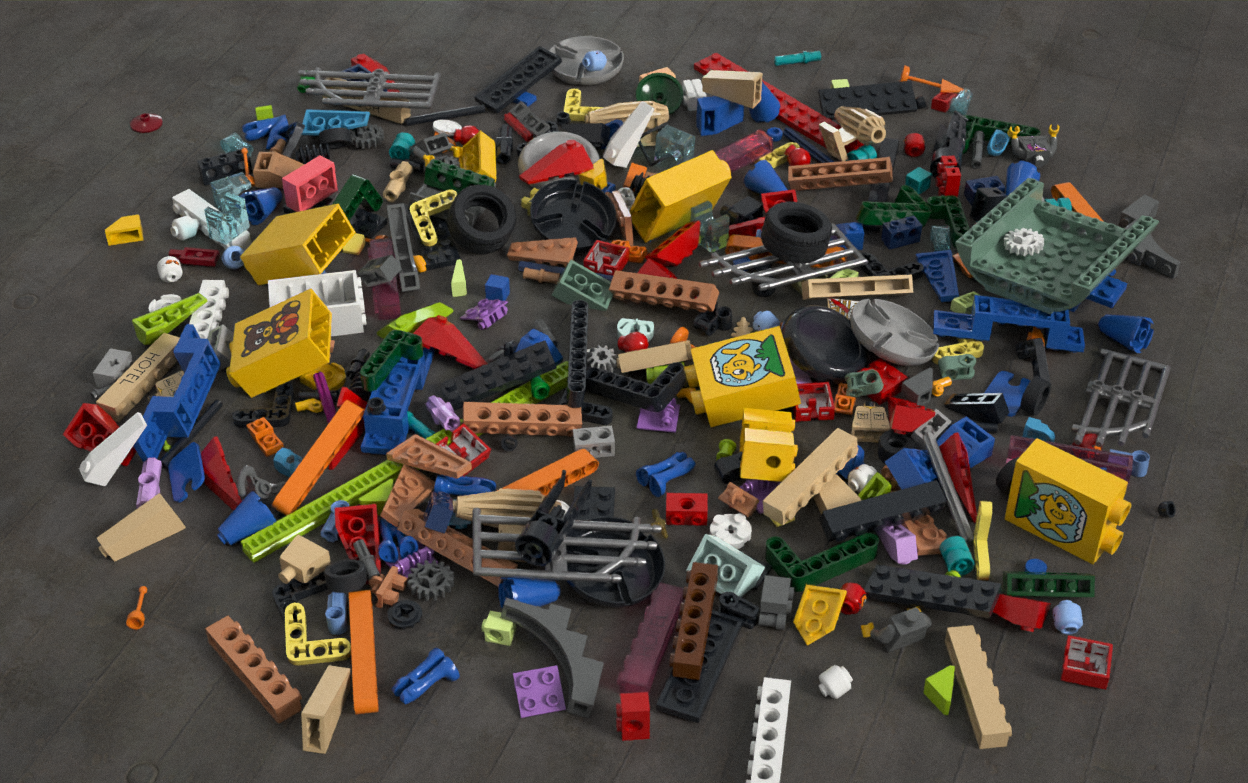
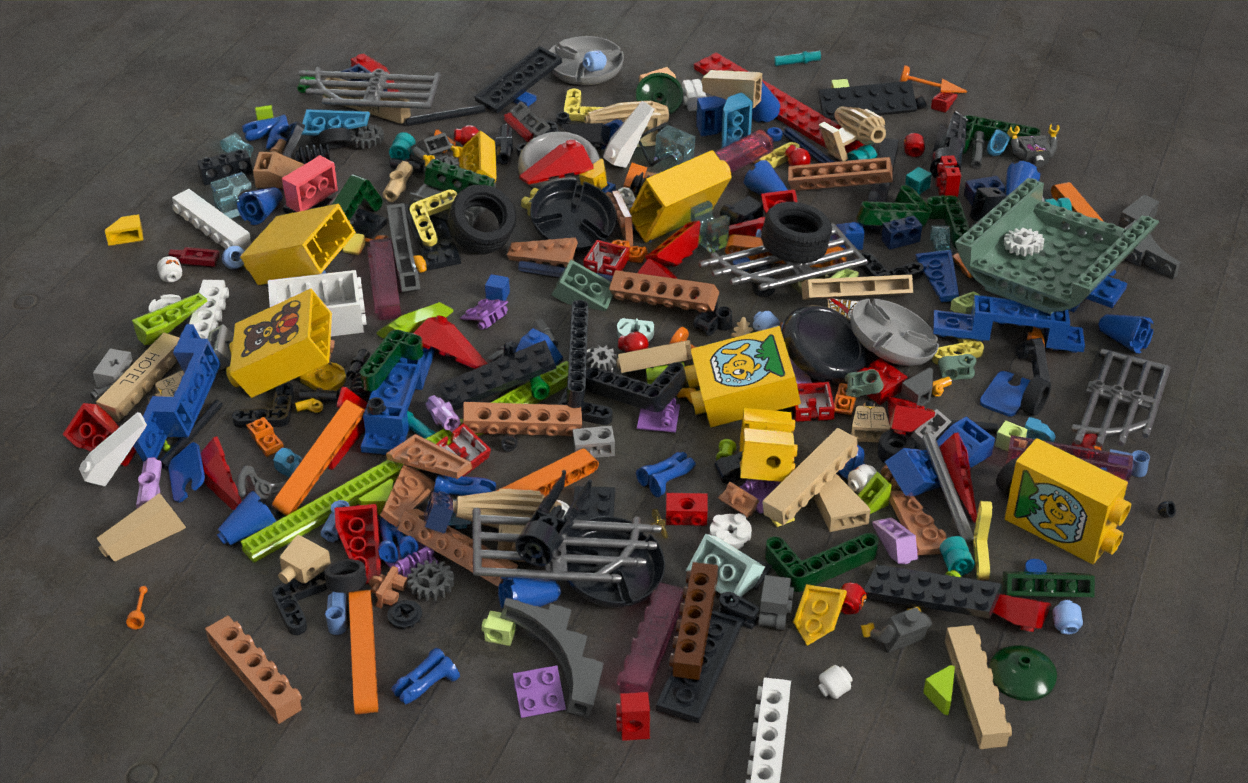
dark red dish [130,113,163,133] -> none
white head [170,216,198,241] -> none
clear light blue piece [204,192,250,245] -> none
orange hinge [241,148,255,188] -> none
light yellow beam [285,603,351,665] -> none
tan slope [301,665,351,754] -> none
magenta axle [313,372,336,423] -> none
dark grey axle [353,539,380,581] -> none
dark grey brick [357,255,402,287] -> none
white wheel [433,120,462,135] -> none
yellowish green slope [451,259,467,297] -> none
medium nougat pin [523,267,560,284] -> none
black brick [819,480,947,542] -> none
black slope [944,393,1010,424] -> none
clear light blue piece [949,88,973,115] -> none
red piece [1061,635,1113,690] -> none
none -> dark azure slope [721,92,753,152]
none -> dark green dish [989,645,1057,701]
none -> yellowish green brick [995,420,1028,455]

